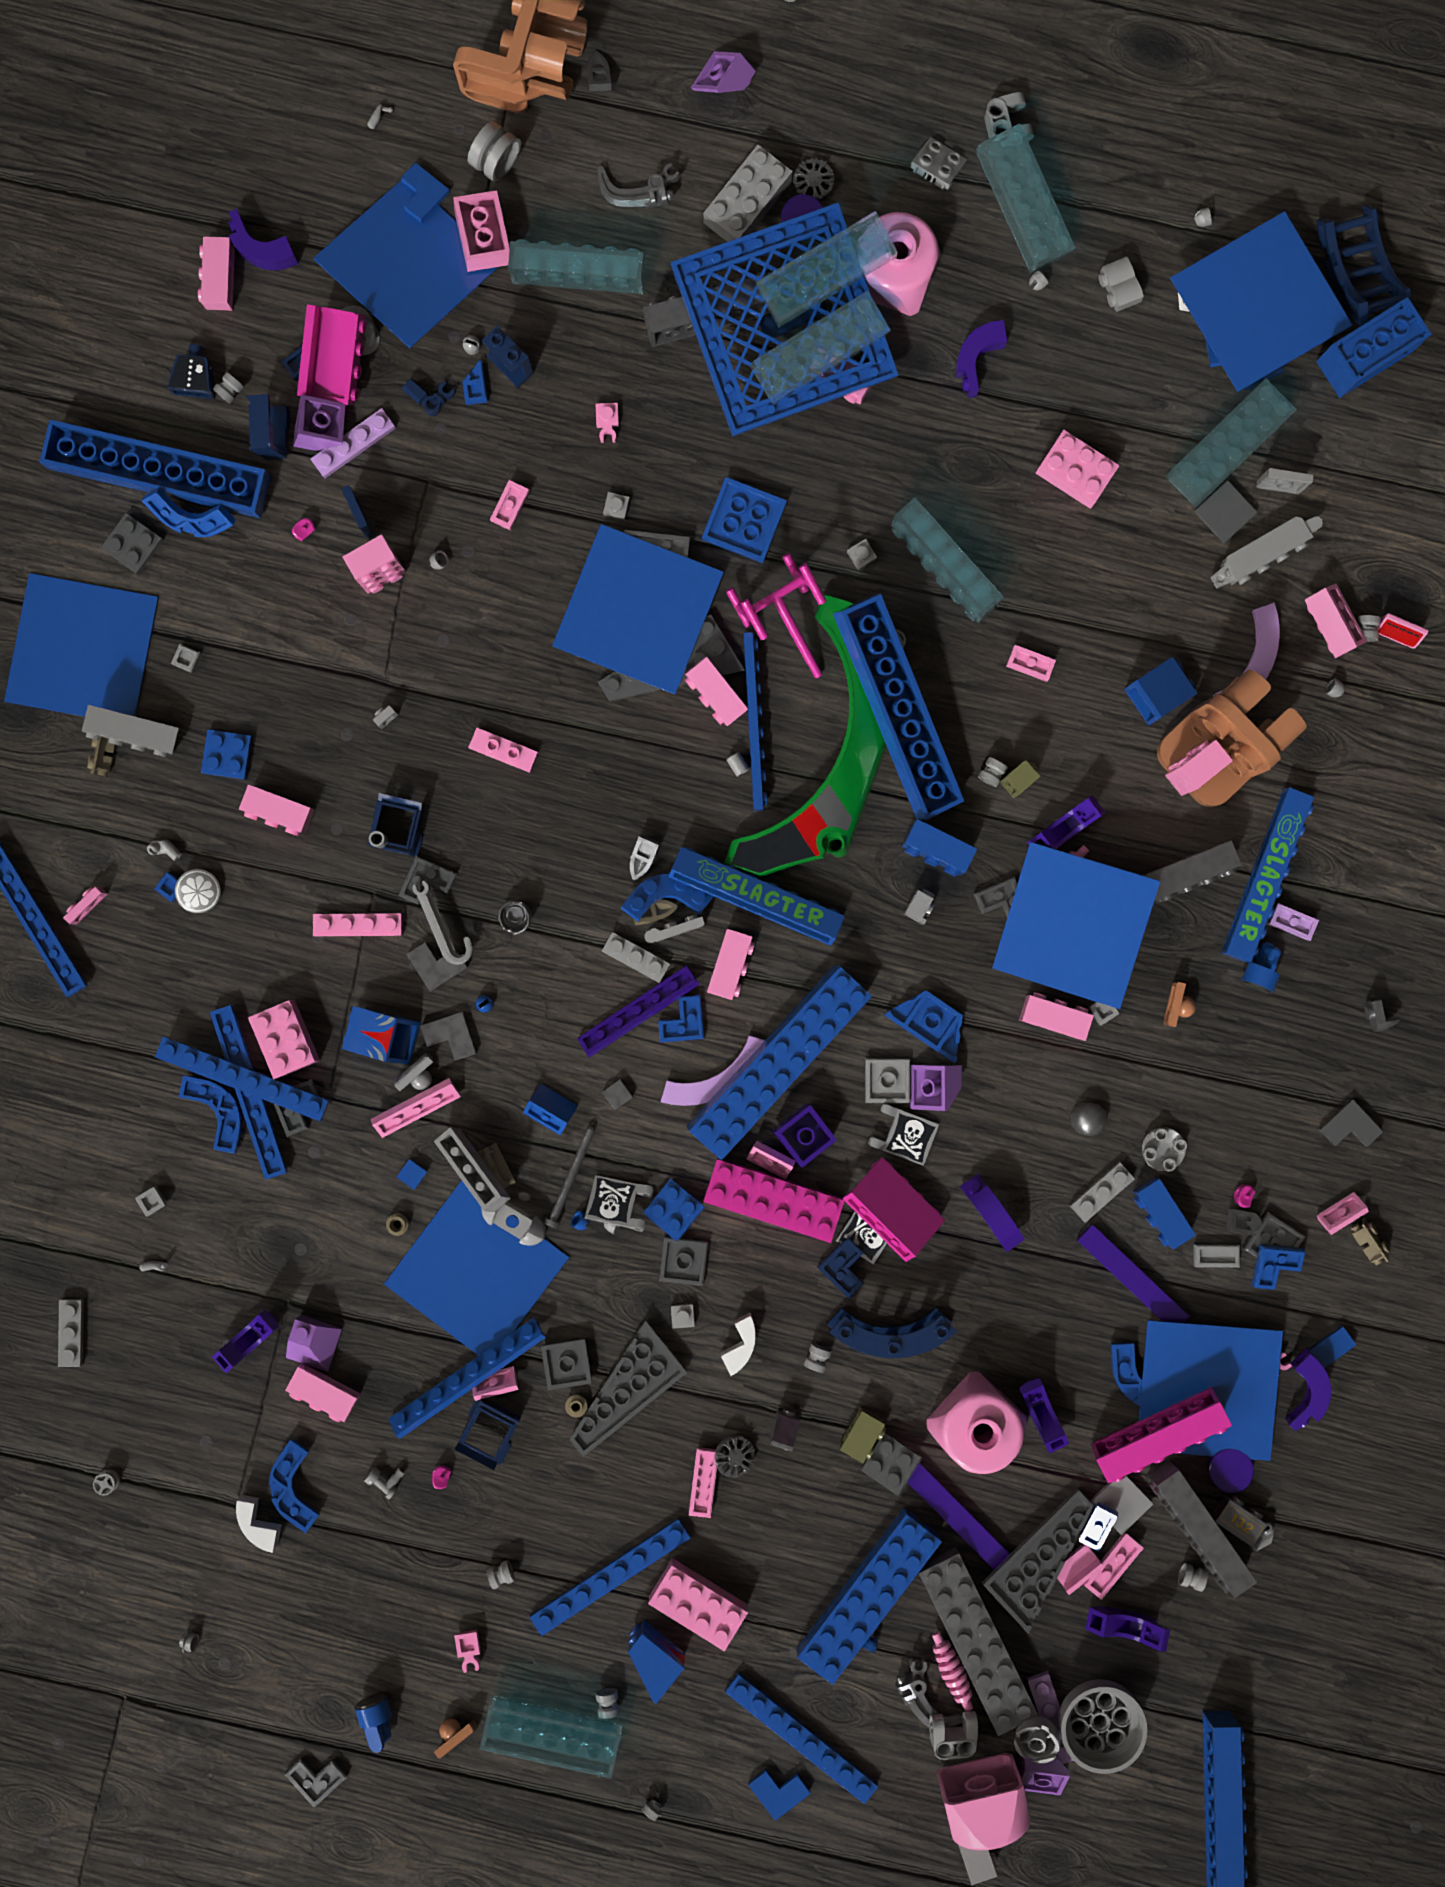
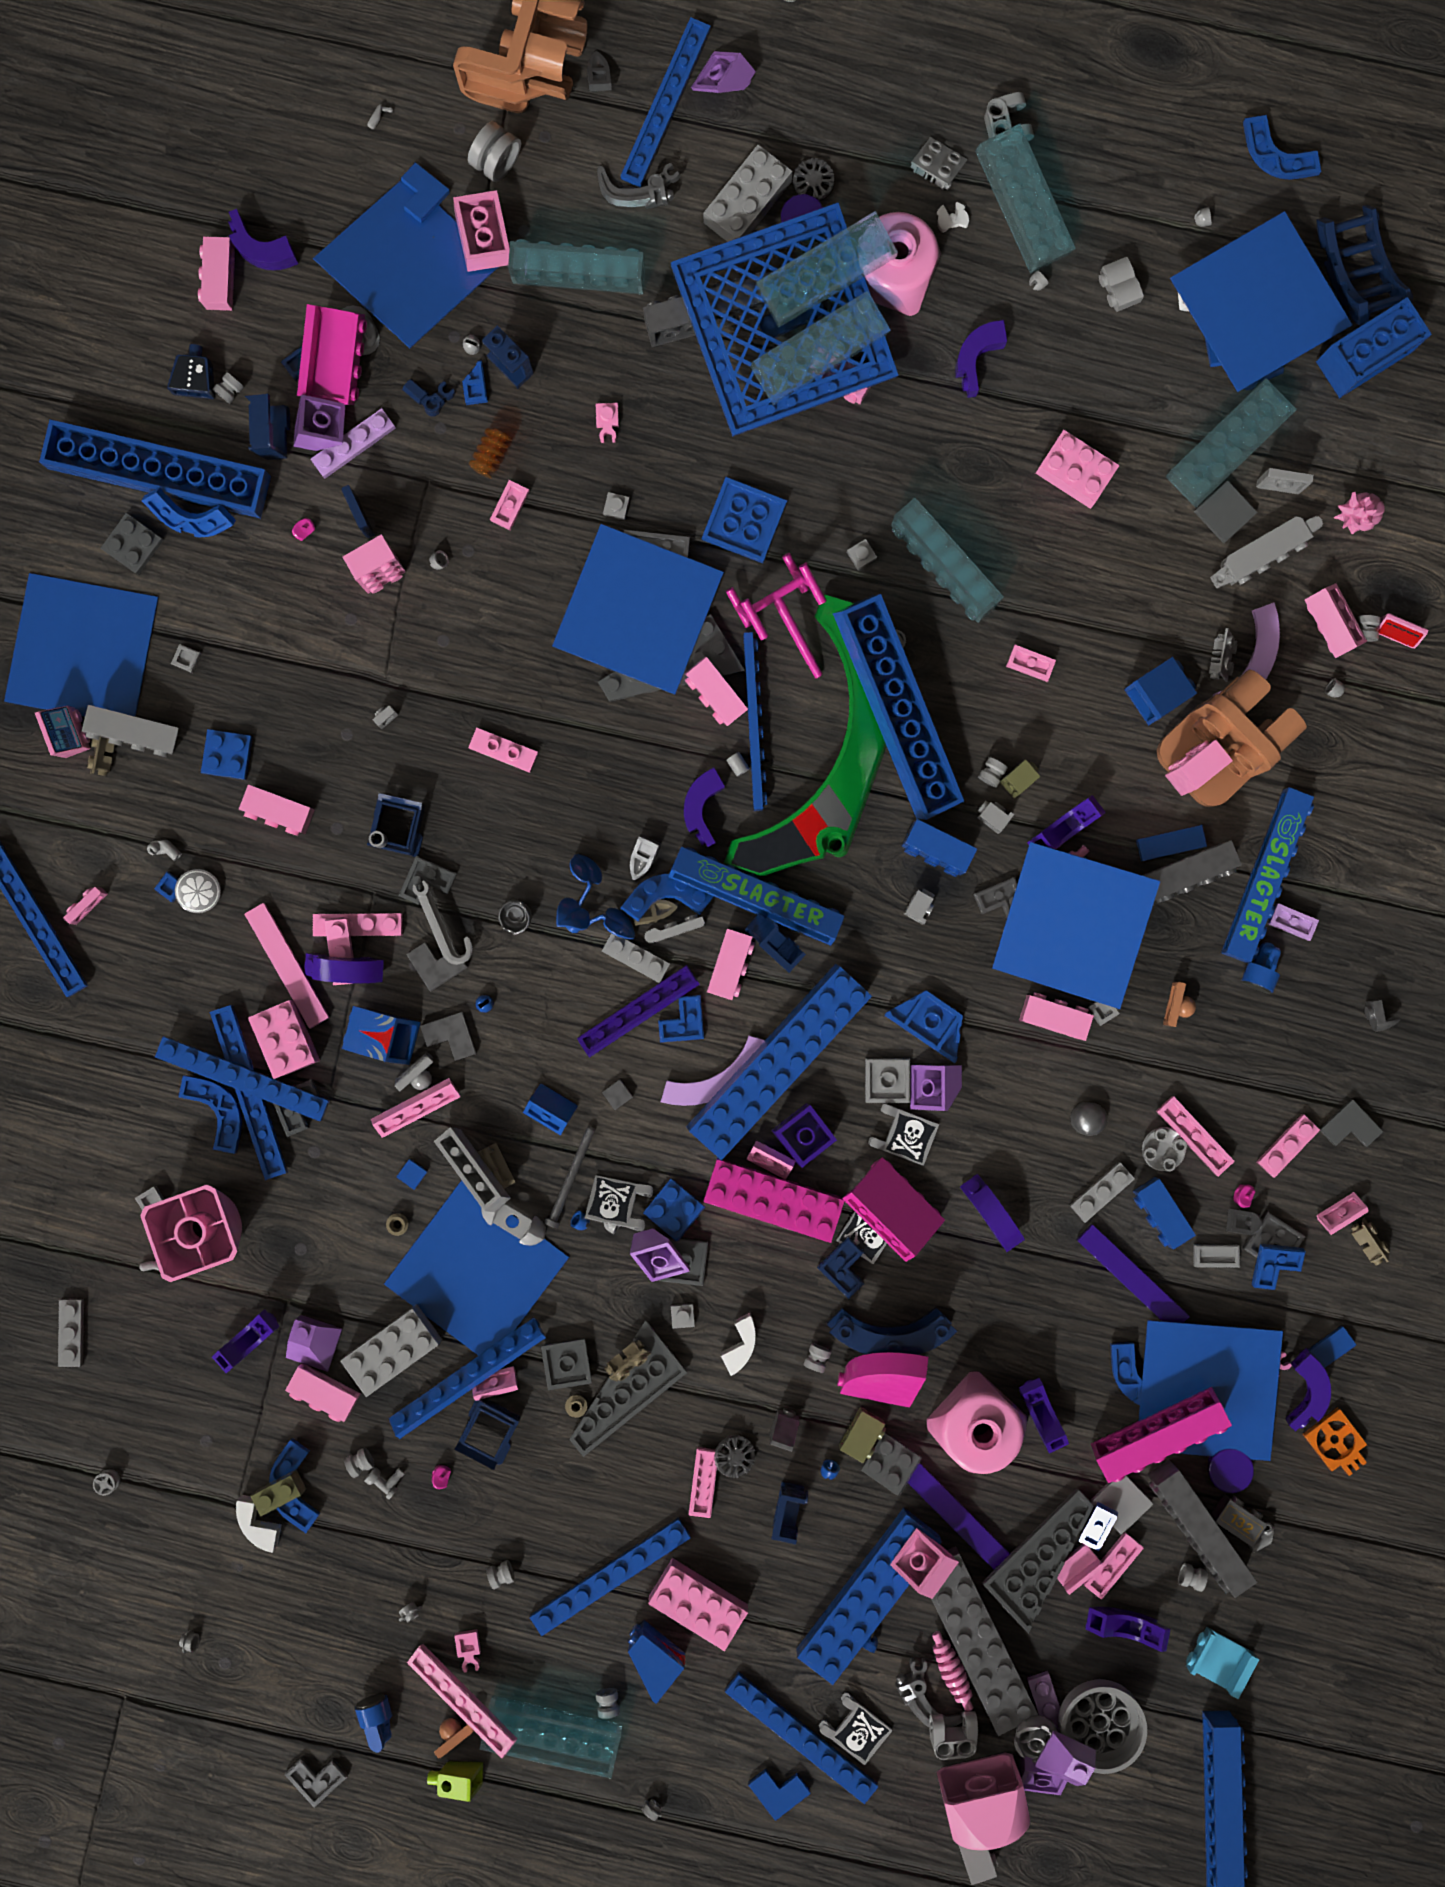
none -> slope [35,706,90,758]
none -> bright pink piece [140,1185,242,1282]
none -> bright pink tile [245,903,330,1029]
none -> olive brick [250,1469,306,1516]
none -> dark purple arch [305,953,384,983]
none -> bright pink plate [325,917,354,985]
none -> light grey brick [340,1304,442,1397]
none -> light grey wheel [344,1447,375,1478]
none -> light grey plate [399,1602,422,1623]
none -> bright pink tile [407,1644,517,1758]
none -> lime torso [427,1762,483,1802]
none -> clear orange piece [469,428,512,479]
none -> blue plant [556,854,635,939]
none -> dark tan hinge [605,1340,651,1382]
none -> blue plate [621,17,711,188]
none -> medium lavender slope [630,1228,690,1282]
none -> dark purple arch [684,768,725,848]
none -> dark blue piece [744,913,806,973]
none -> dark blue piece [771,1482,809,1545]
none -> flag [819,1692,893,1765]
none -> blue hinge [820,1460,840,1480]
none -> dark pink brick [837,1352,929,1408]
none -> bright pink slope [890,1528,959,1599]
none -> white piece [937,202,969,233]
none -> light grey brick [977,800,1014,834]
none -> medium lavender slope [1035,1731,1096,1786]
none -> blue tile [1136,825,1207,861]
none -> bright pink plate [1156,1096,1235,1177]
none -> medium azure panel [1186,1627,1259,1699]
none -> light grey hinge [1209,628,1237,682]
none -> blue plate [1243,115,1321,180]
none -> bright pink plate [1256,1114,1320,1178]
none -> orange piece [1303,1407,1367,1476]
none -> bright pink hair [1334,492,1385,534]

